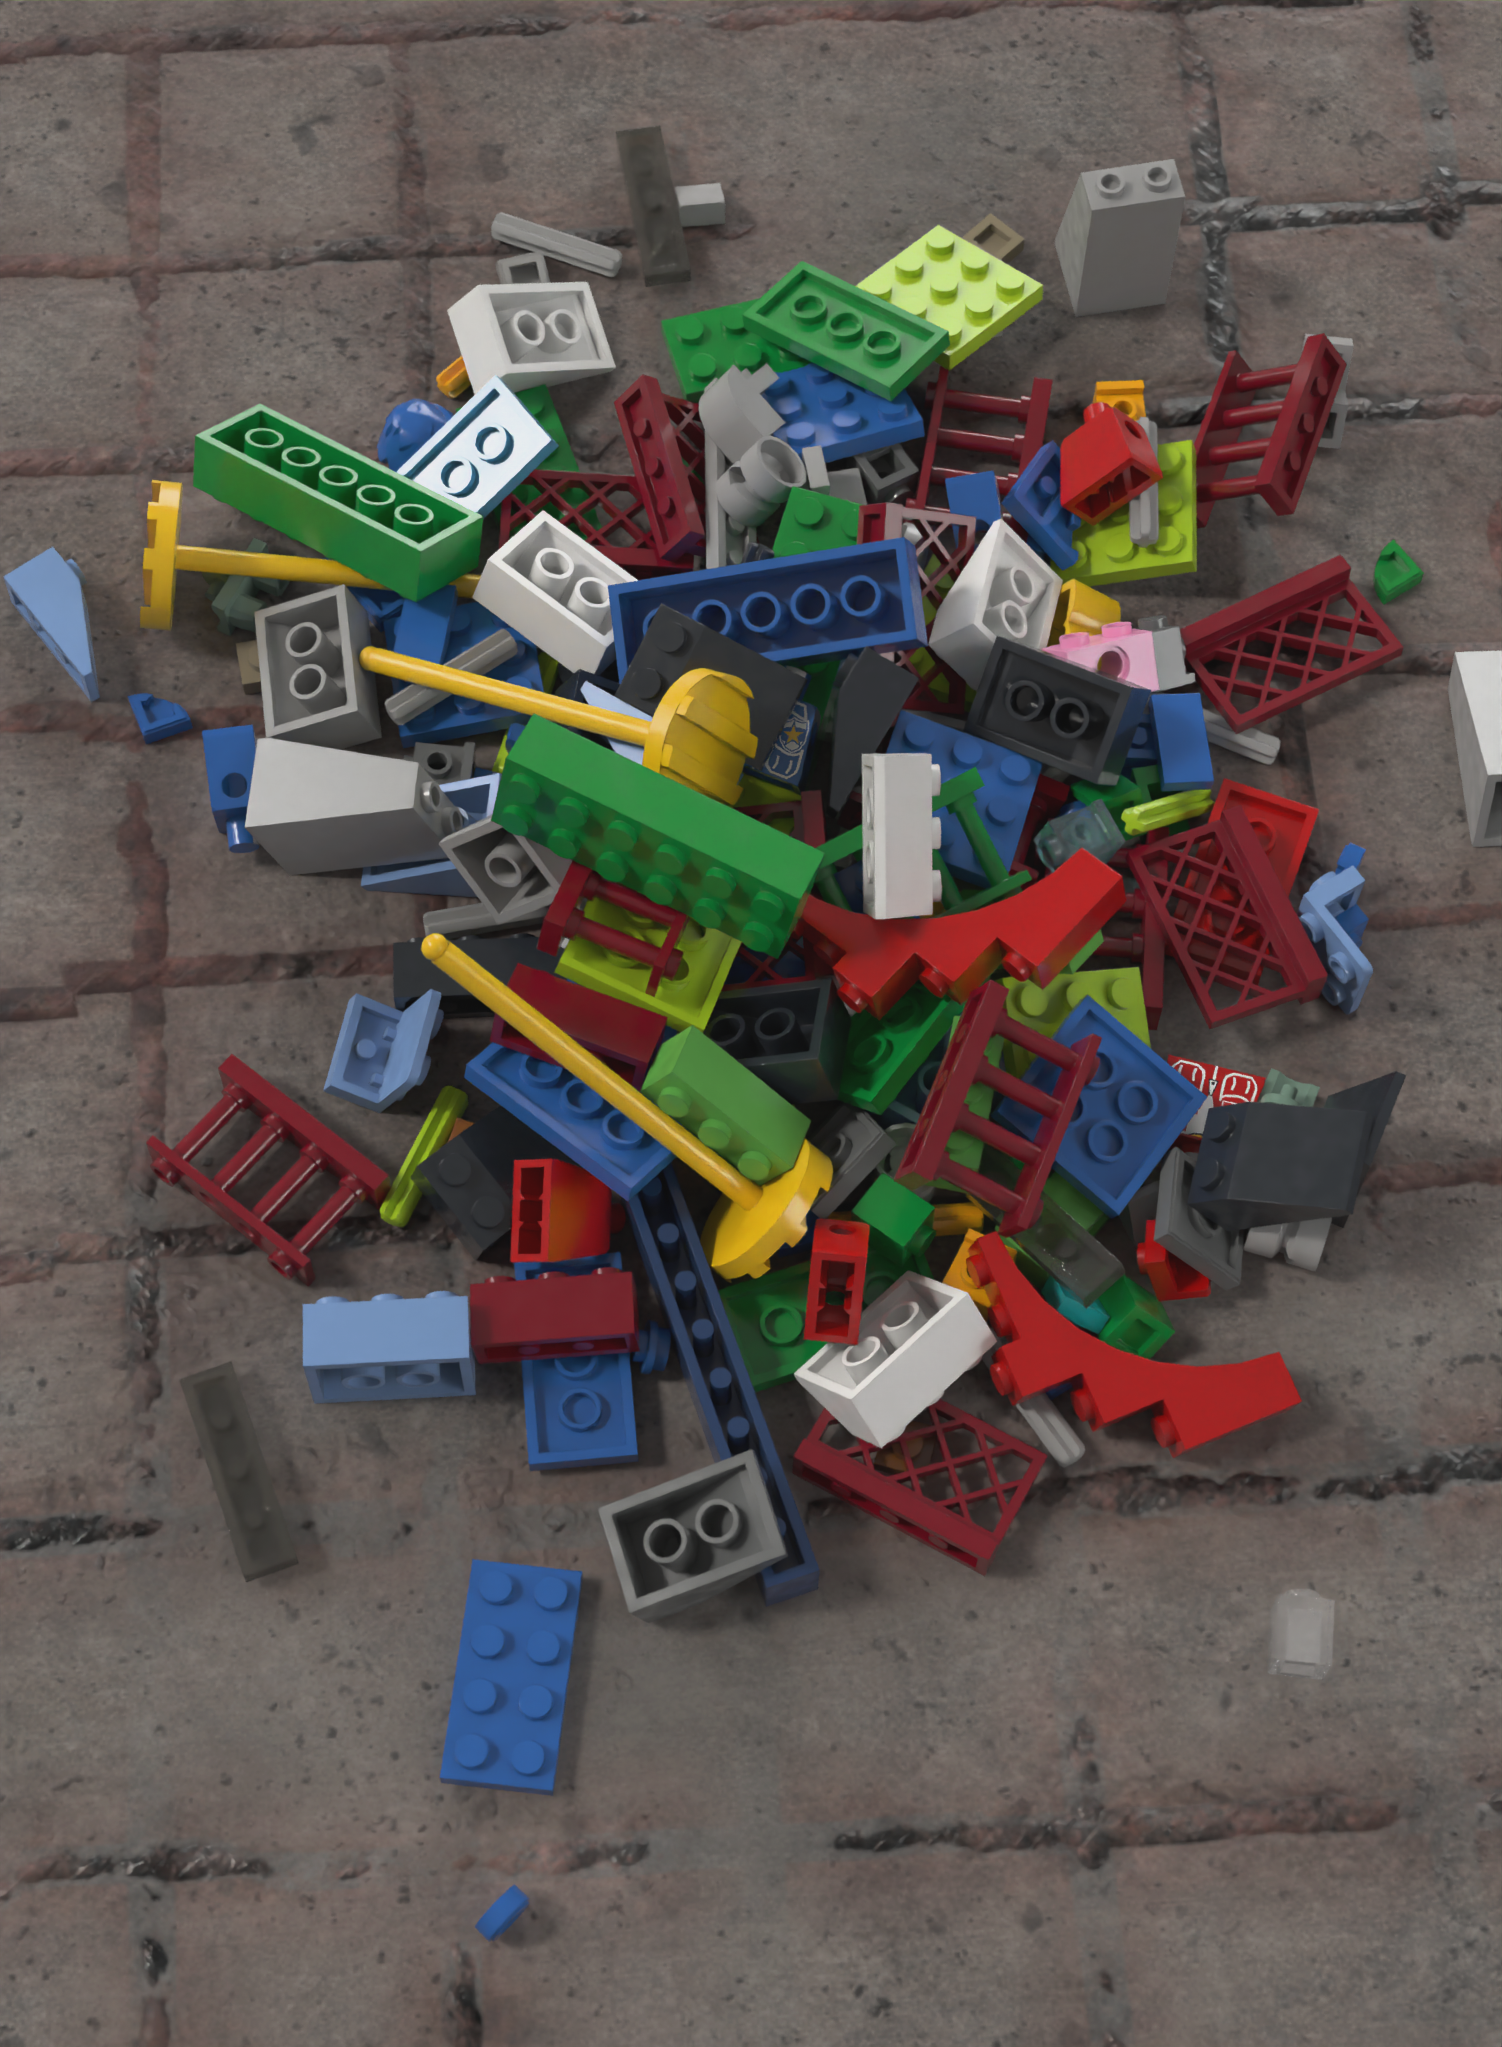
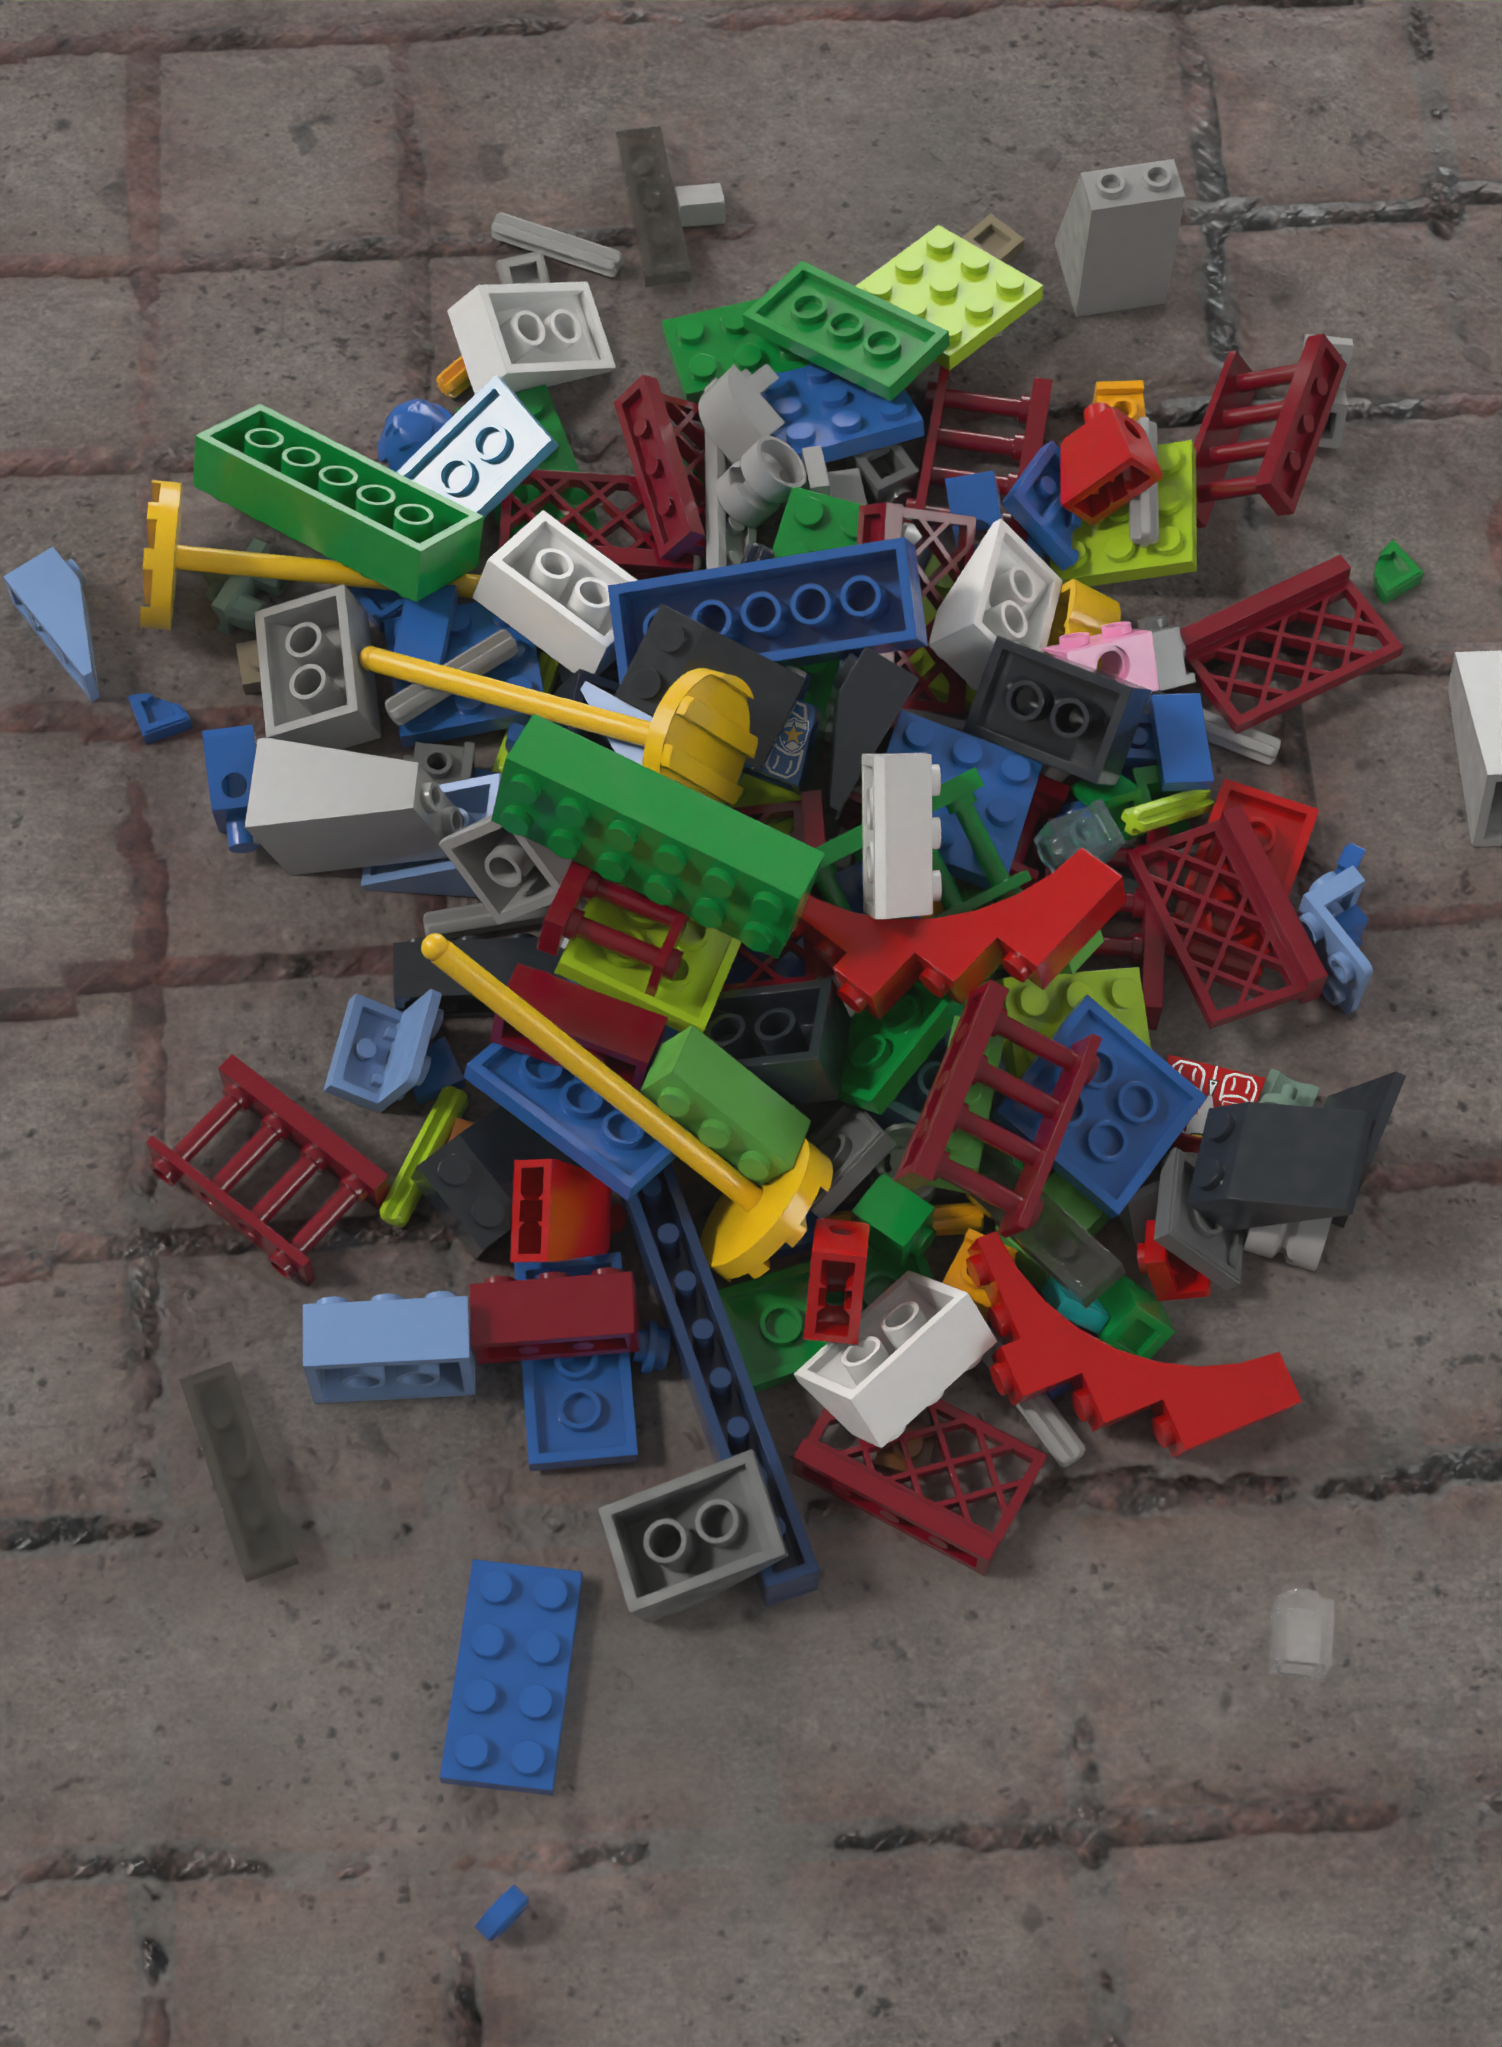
none -> blue tile [413,1036,466,1105]

